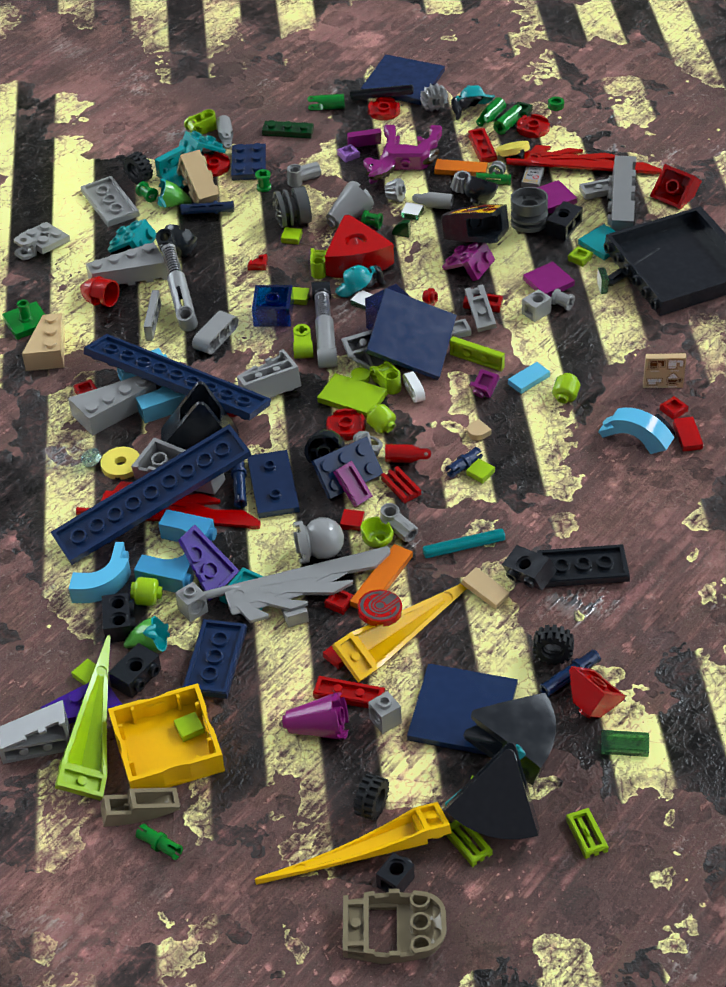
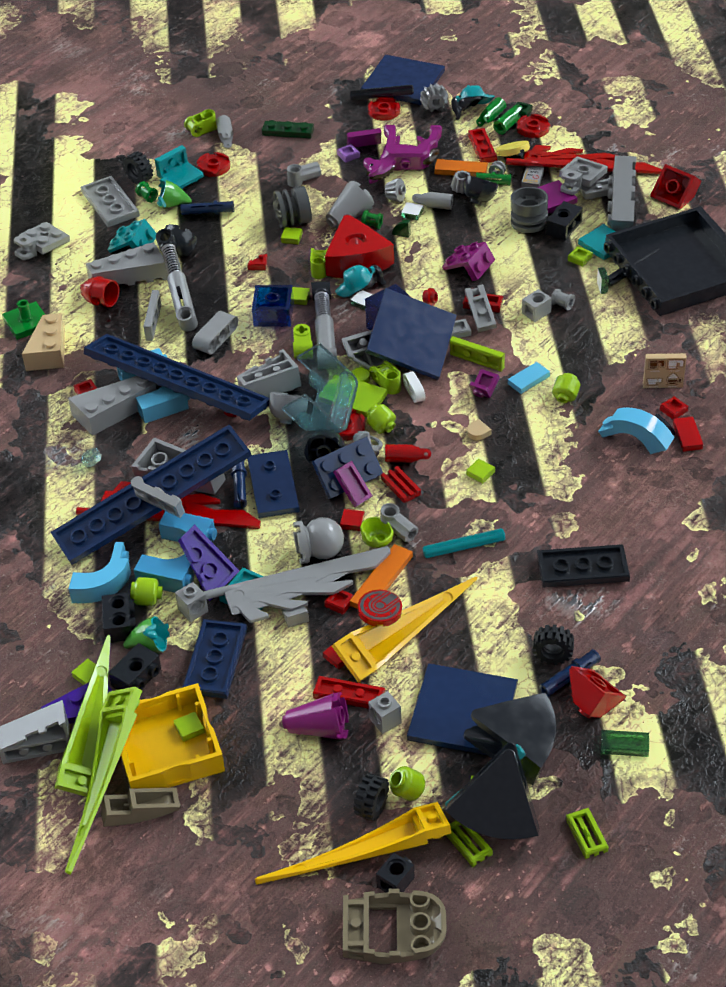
light yellow tile [101,446,140,480] -> none
green pin [135,824,183,860] -> none
black piece [161,381,239,450] -> none
tan wedge [176,150,220,203] -> none
teal bracket [179,131,226,153] -> none
dark blue plate [231,143,266,181] -> none
green bush [255,169,271,192] -> none
green piece [307,94,345,111] -> none
black piece [441,204,509,243] -> none
dark blue pin [445,447,483,478] -> none
tan tile [461,567,510,609] -> none
black brick [502,545,557,590] -> none
magenta tile [523,262,575,297] -> none
green tile [548,97,564,111] -> none
none -> lime plate [65,687,142,875]
none -> light grey plate [131,476,185,518]
none -> light grey cylinder [269,392,309,424]
none -> clear light blue windscreen [282,343,358,433]
none -> lime head [389,766,425,801]
none -> light grey plate [559,156,608,195]

